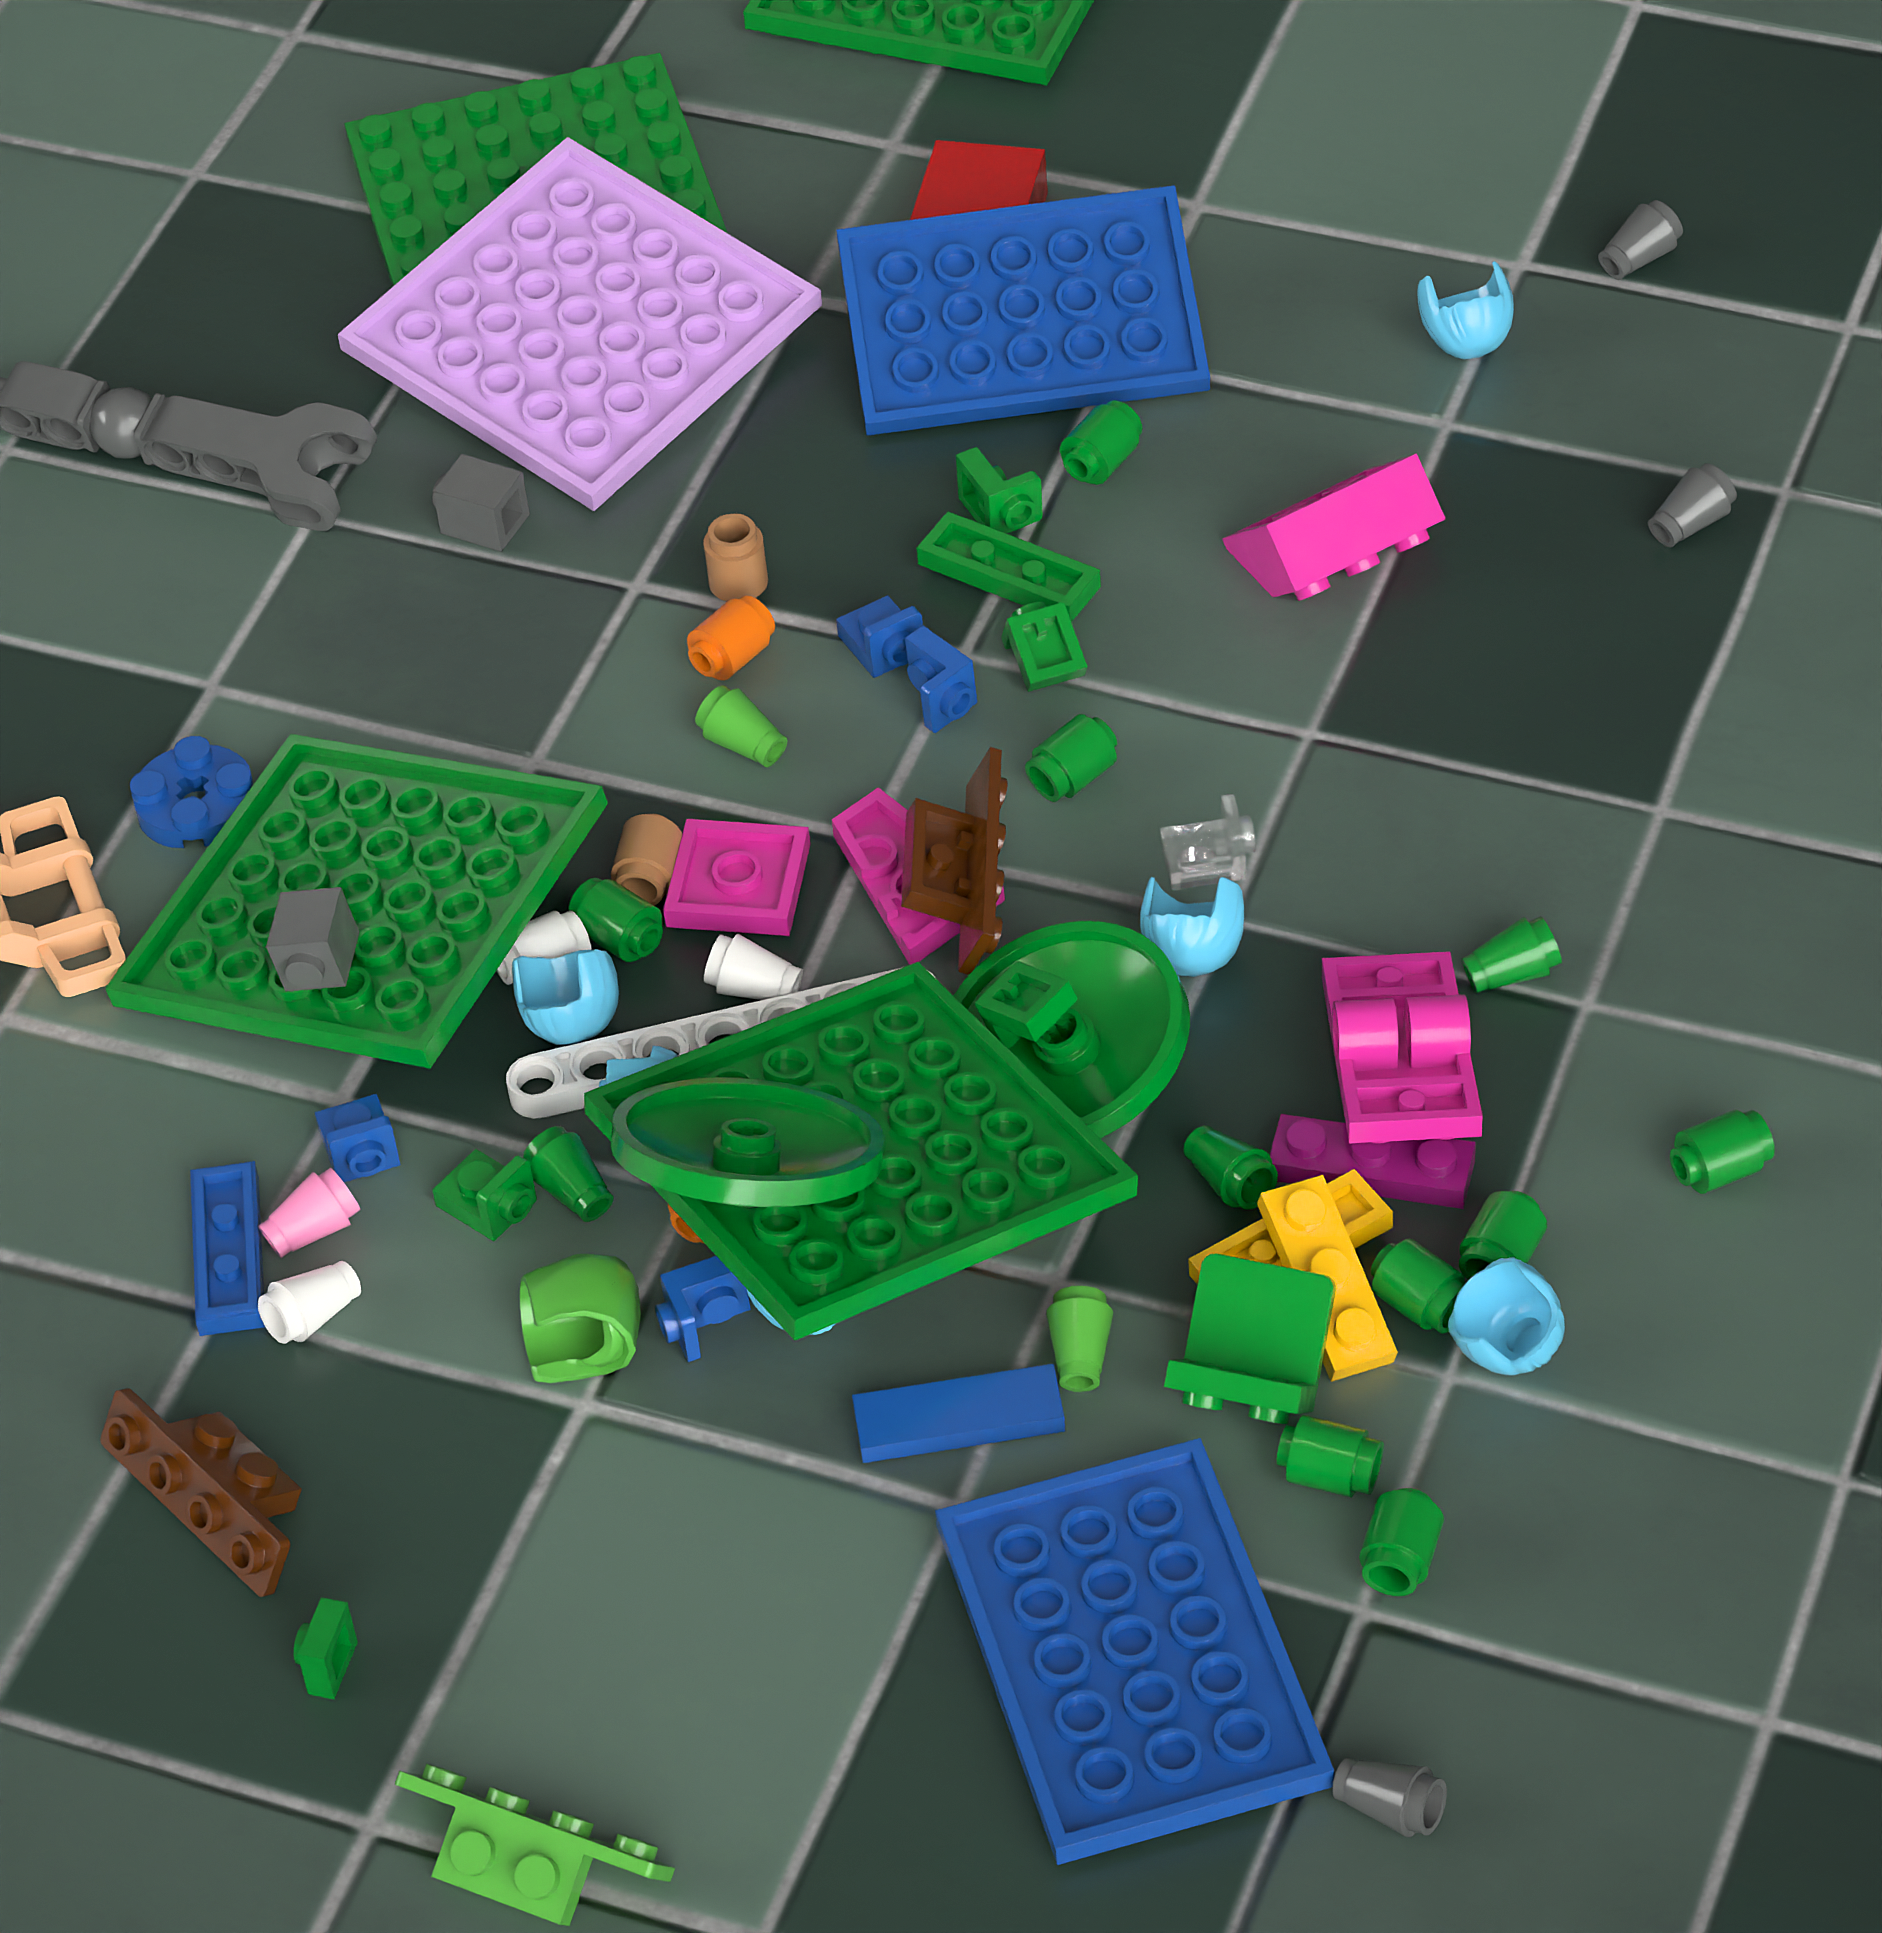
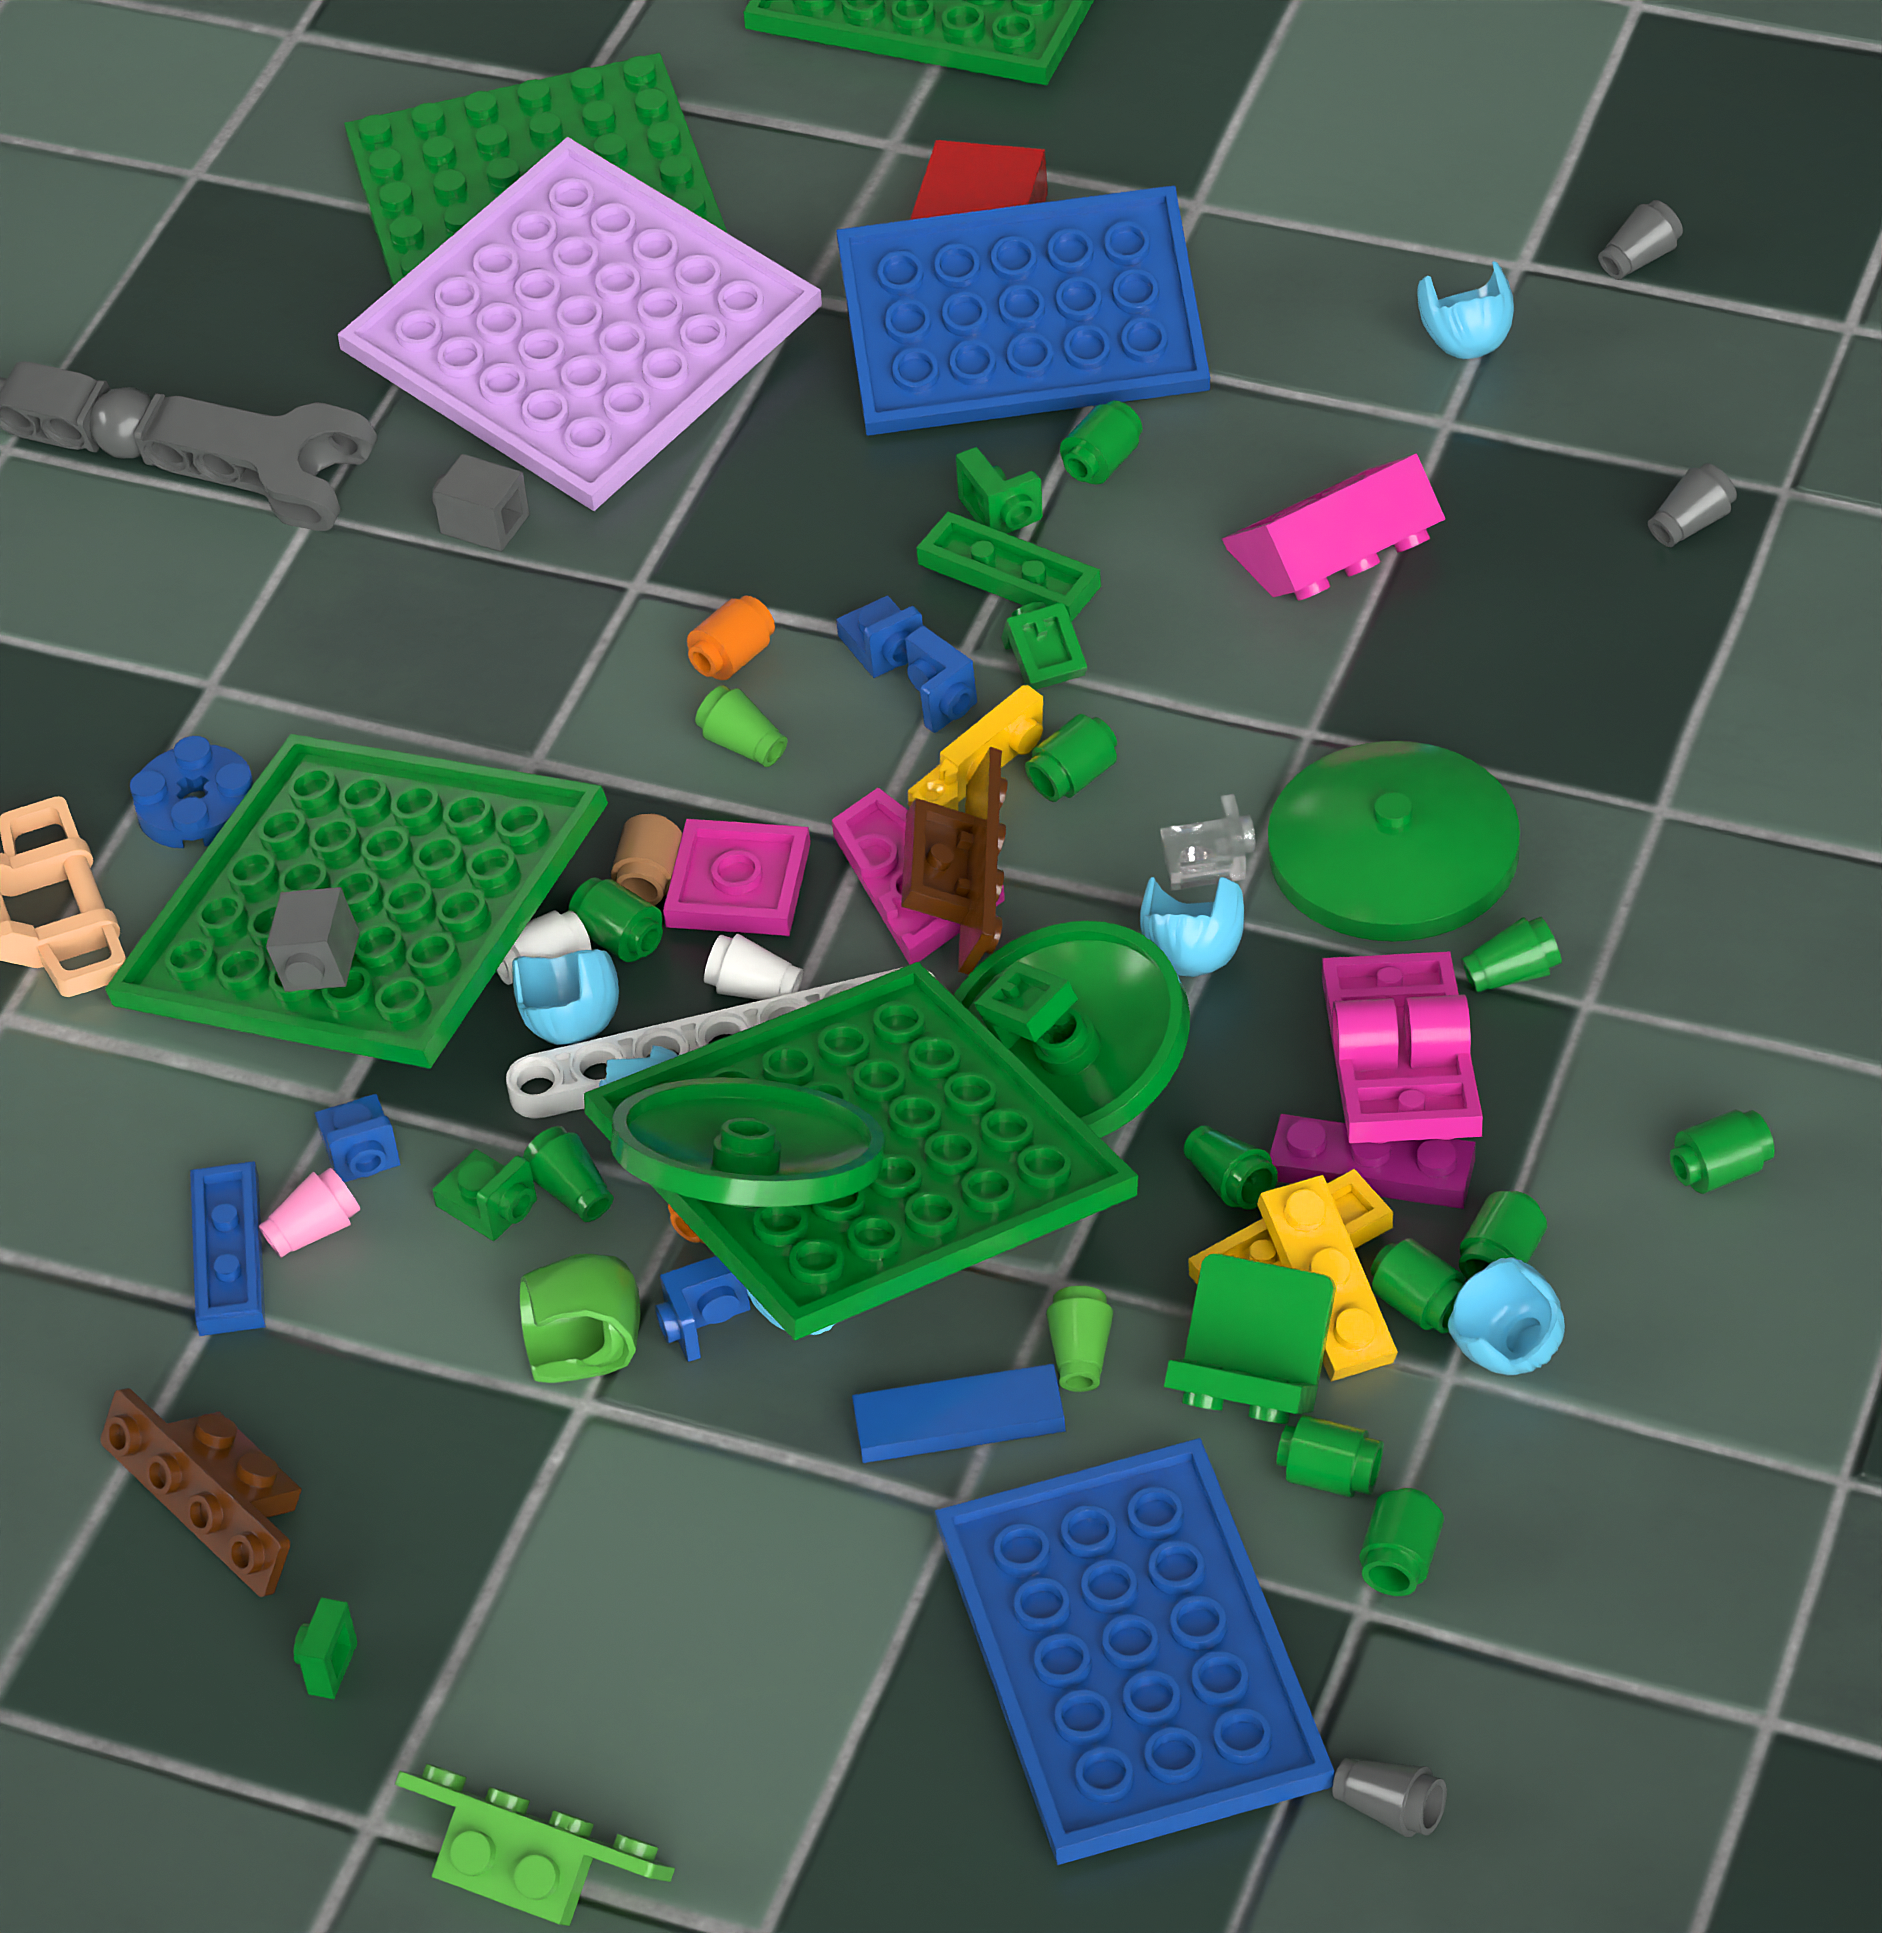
white cone [258,1261,361,1344] -> none
medium nougat brick [704,514,768,601] -> none
none -> yellow hinge [908,685,1043,811]
none -> green dish [1268,741,1520,942]

